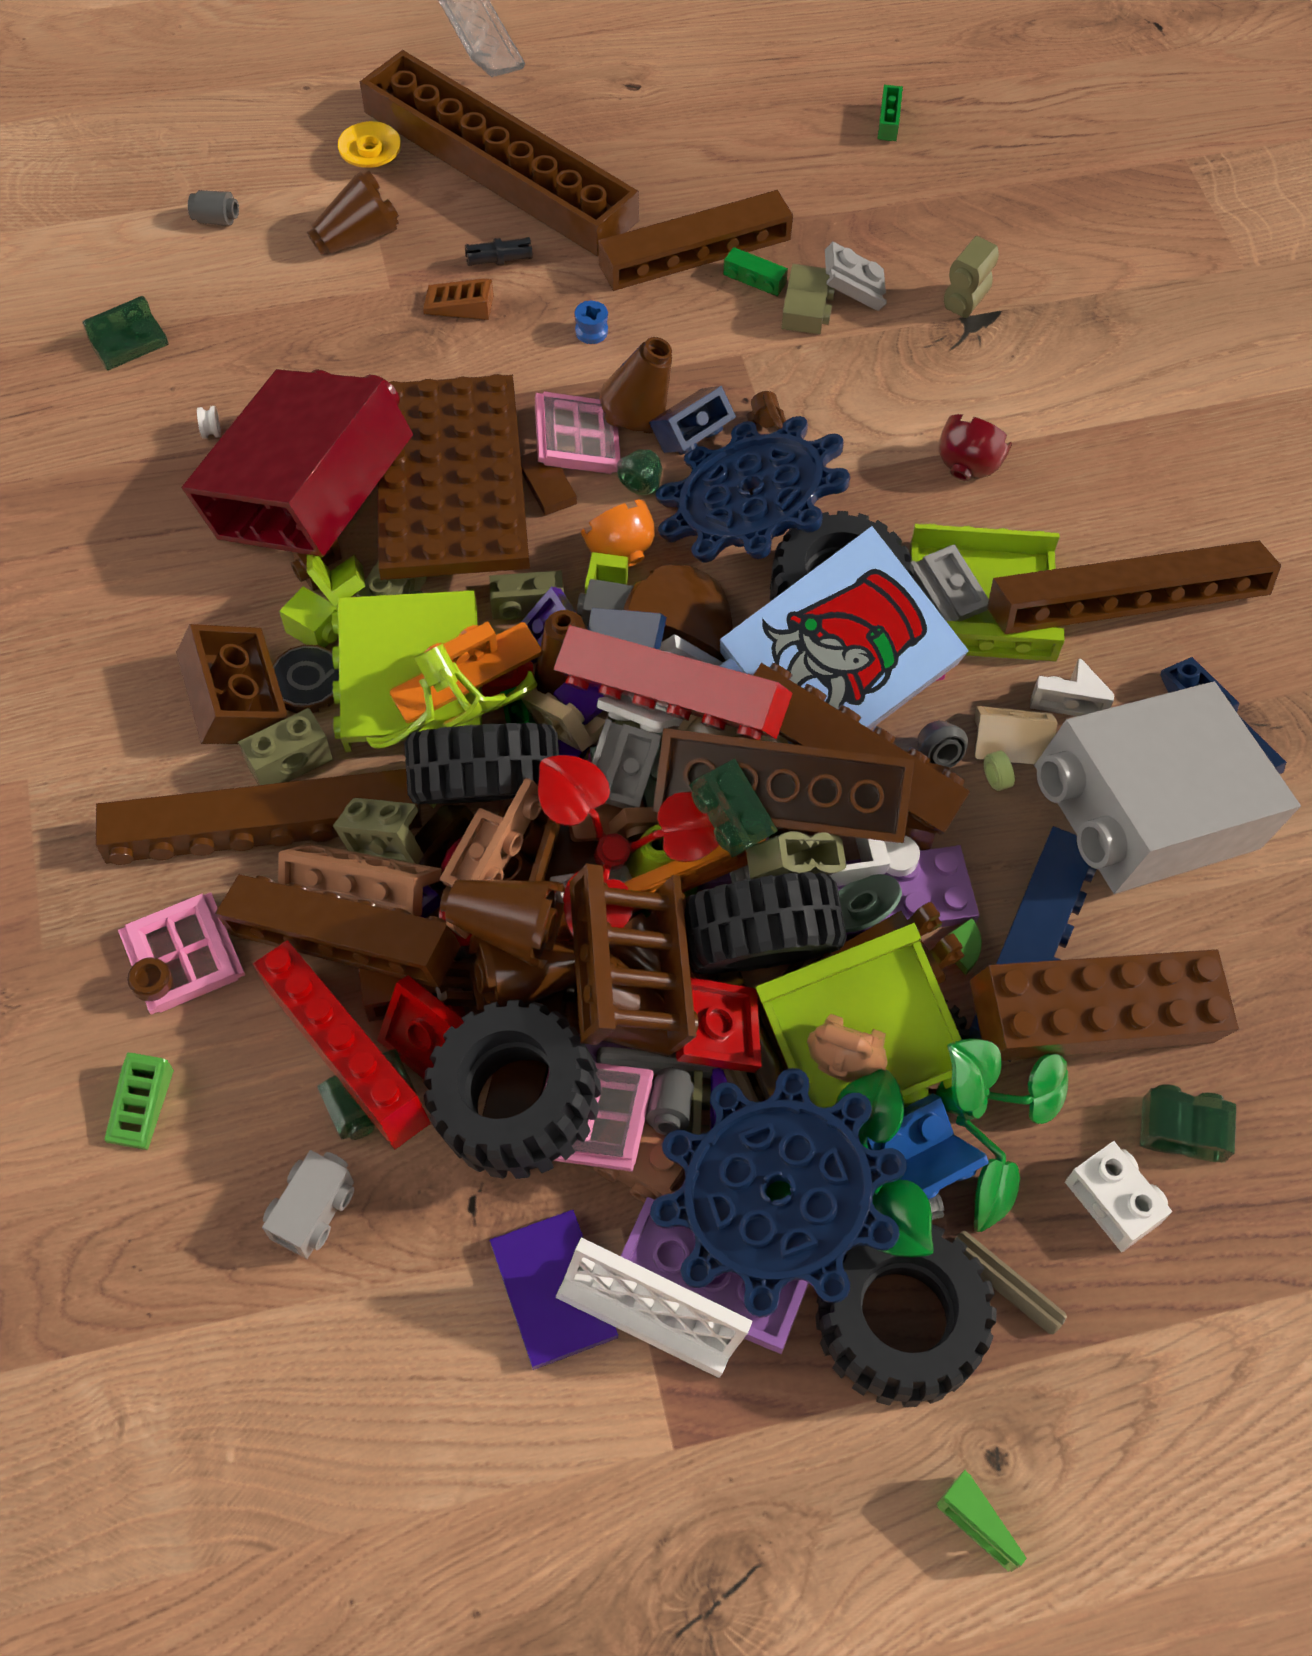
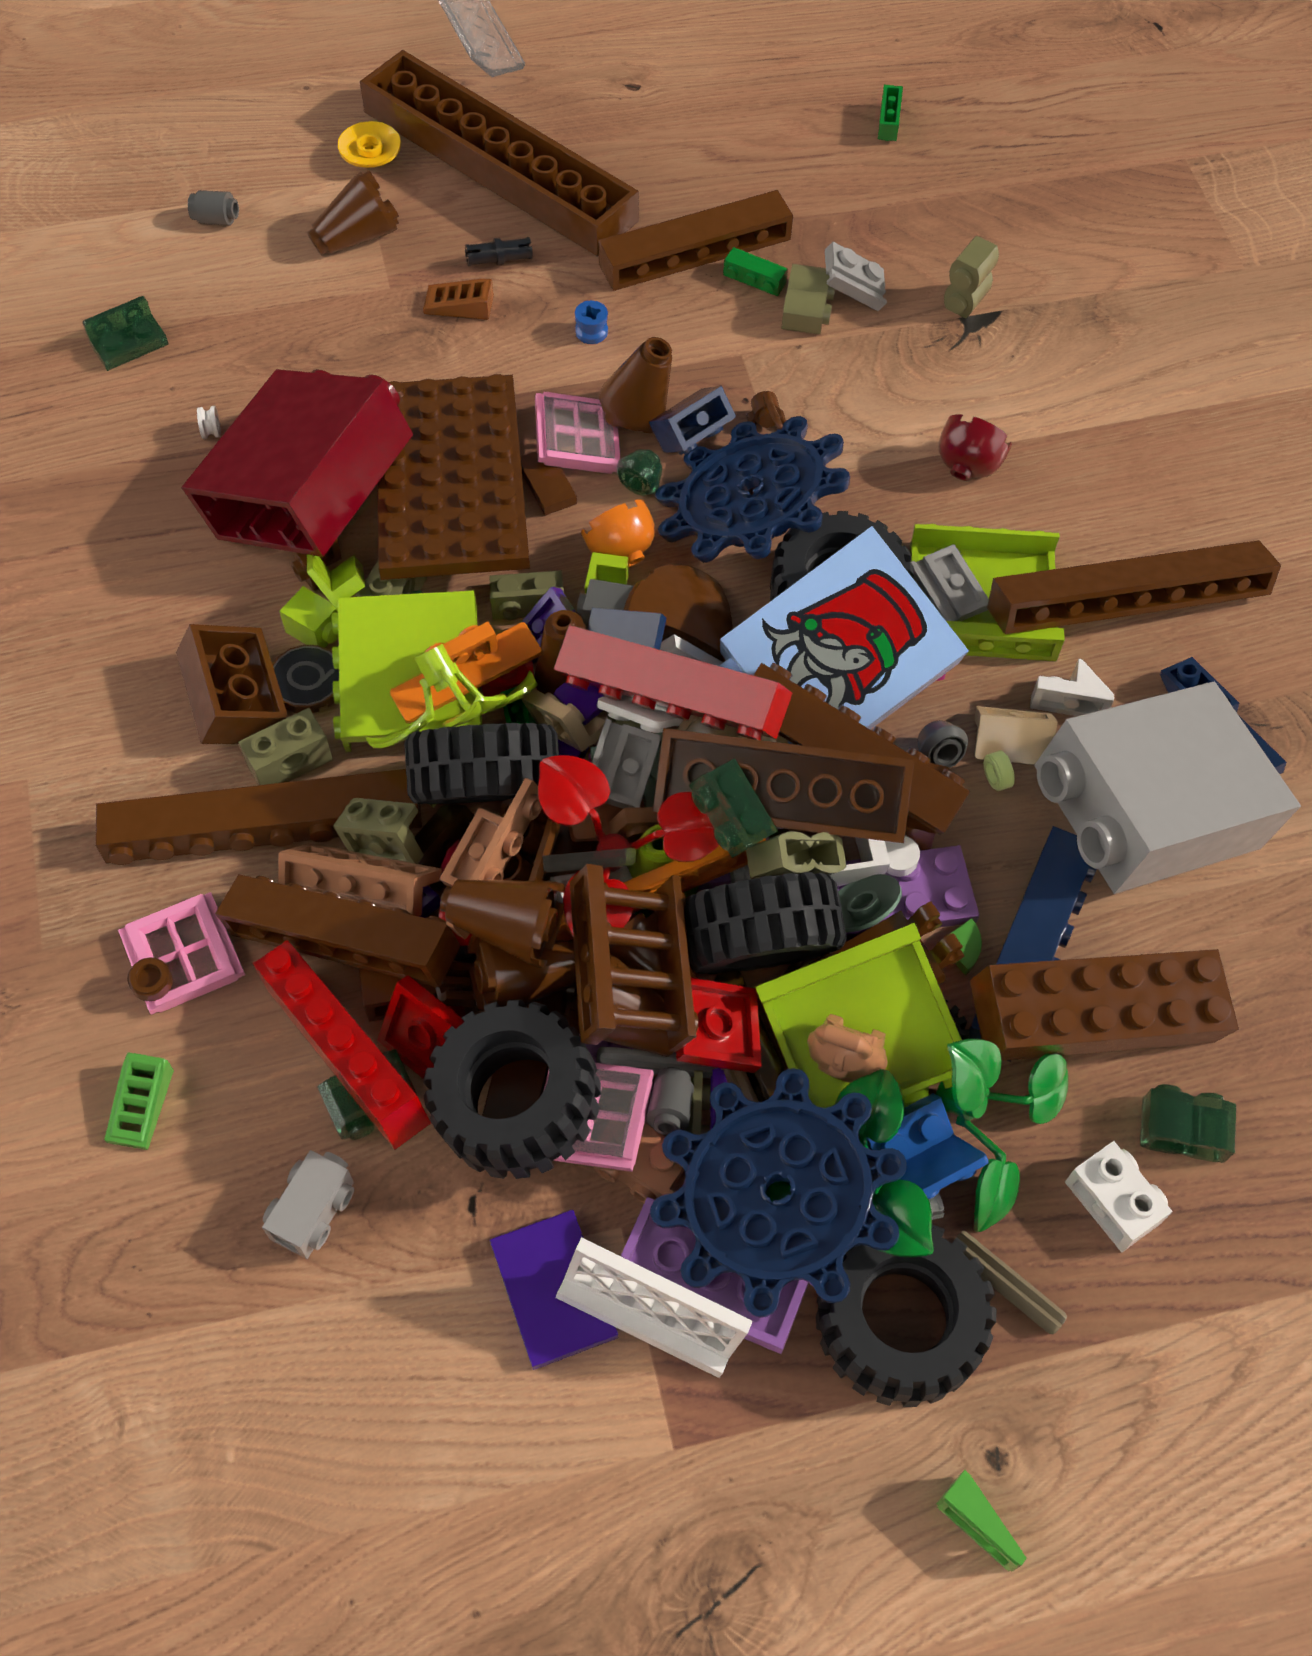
none -> clear smoke tile [543,848,637,872]

